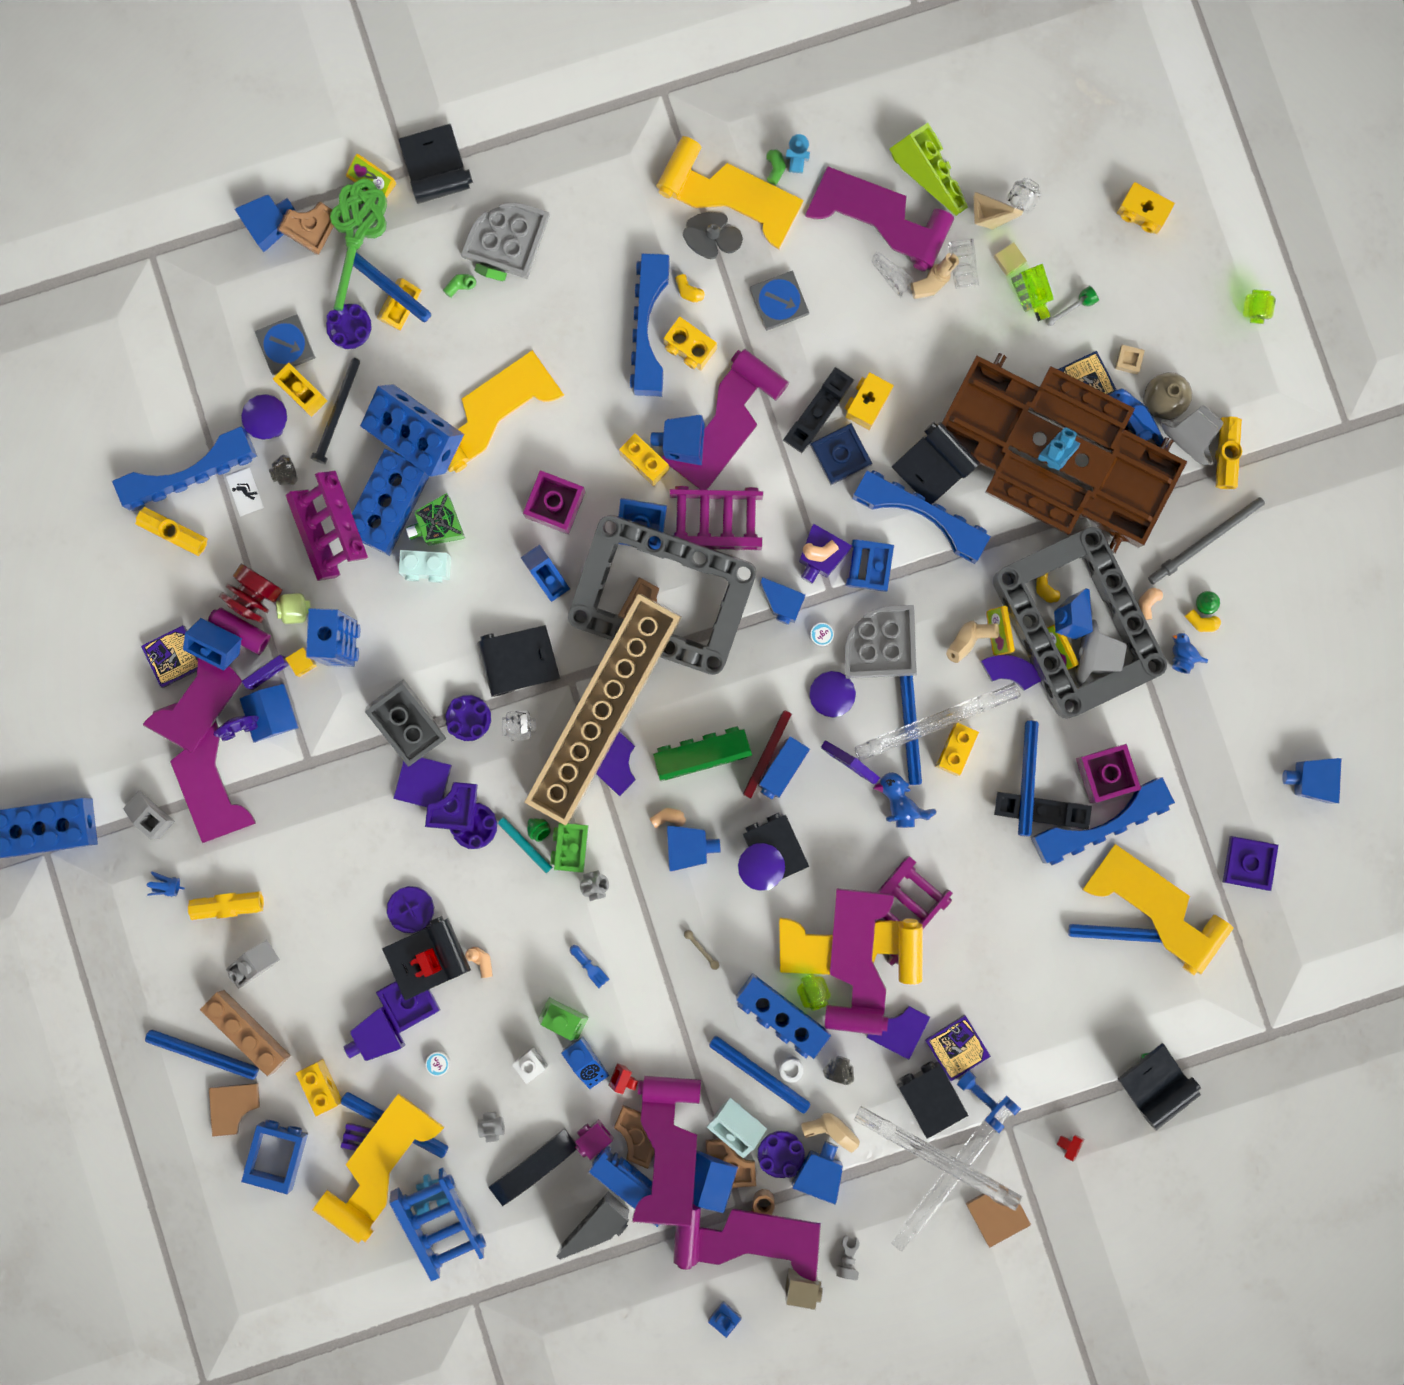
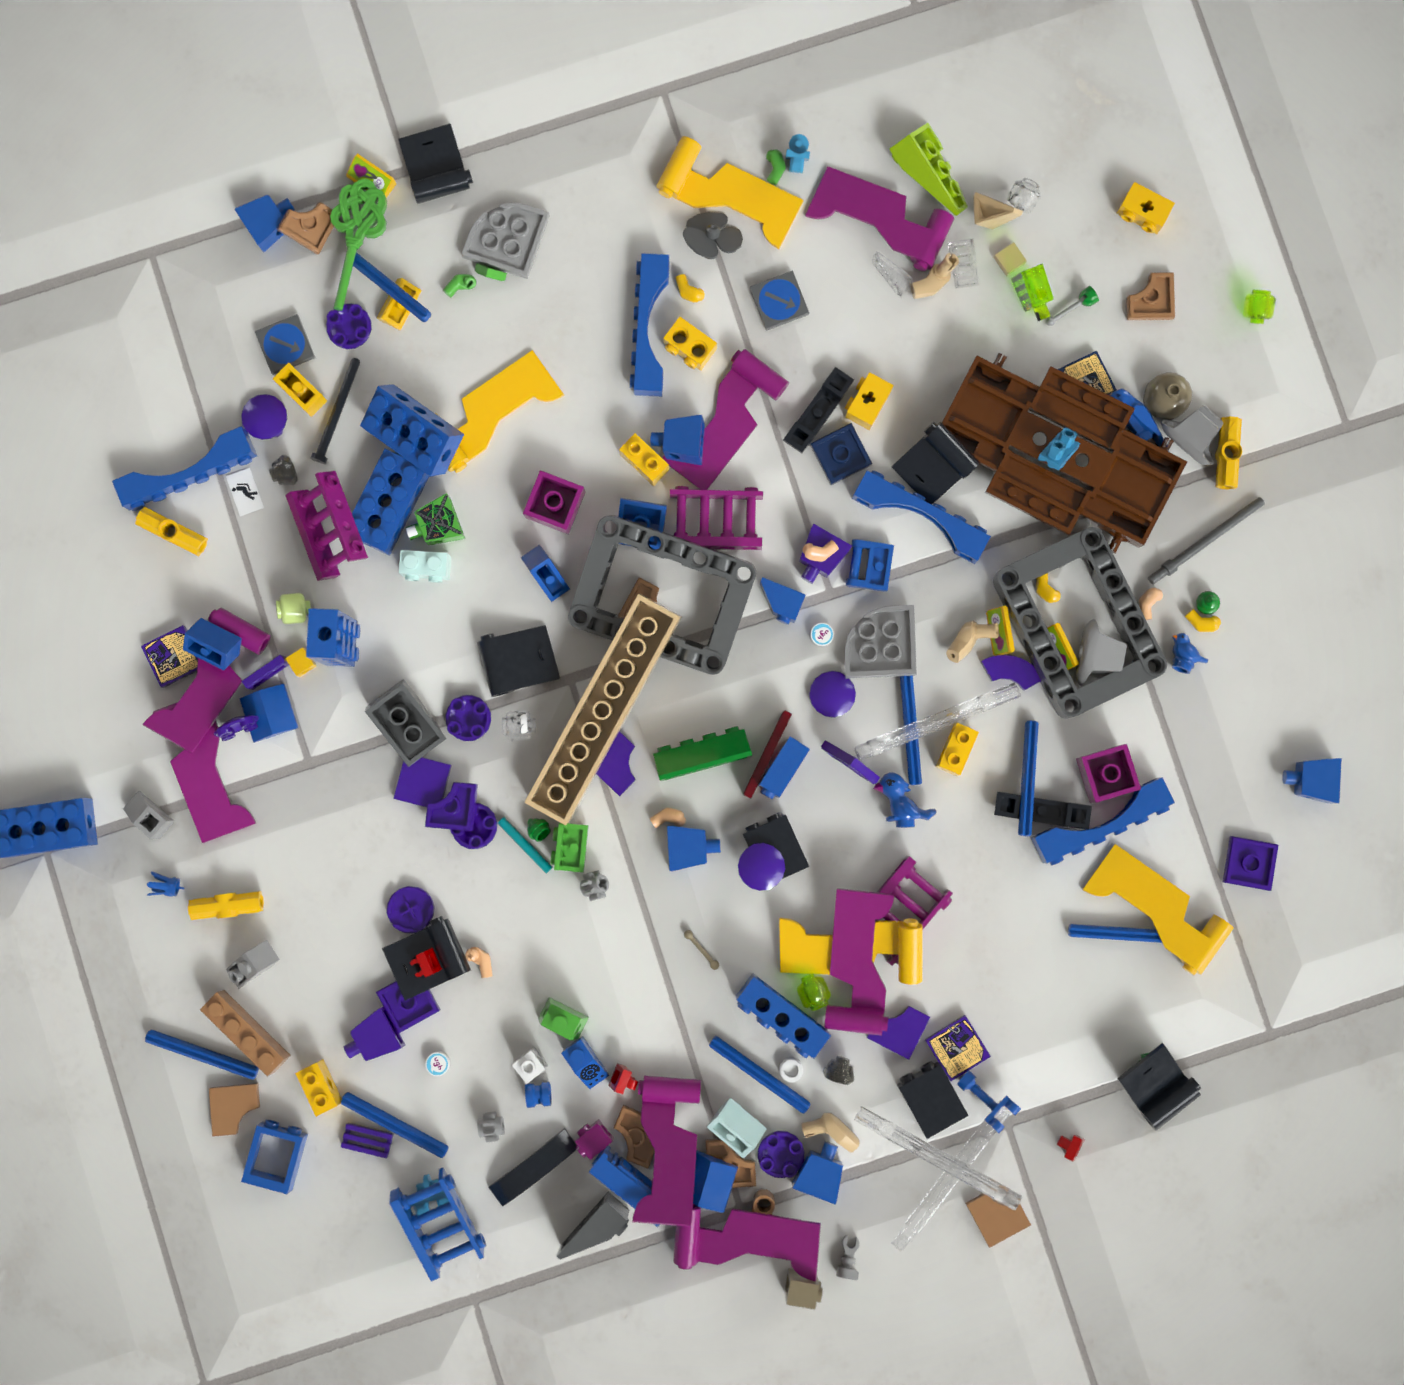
dark red wheel [219,563,283,623] -> none
yellow door [312,1093,444,1244] -> none
blue piece [570,945,610,988] -> none
blue tile [708,1301,742,1338] -> none
blue slope [1054,588,1093,640] -> none
tan tile [1115,345,1145,374] -> none
none -> blue wheel [525,1082,552,1108]
none -> medium nougat tile [1127,272,1175,320]

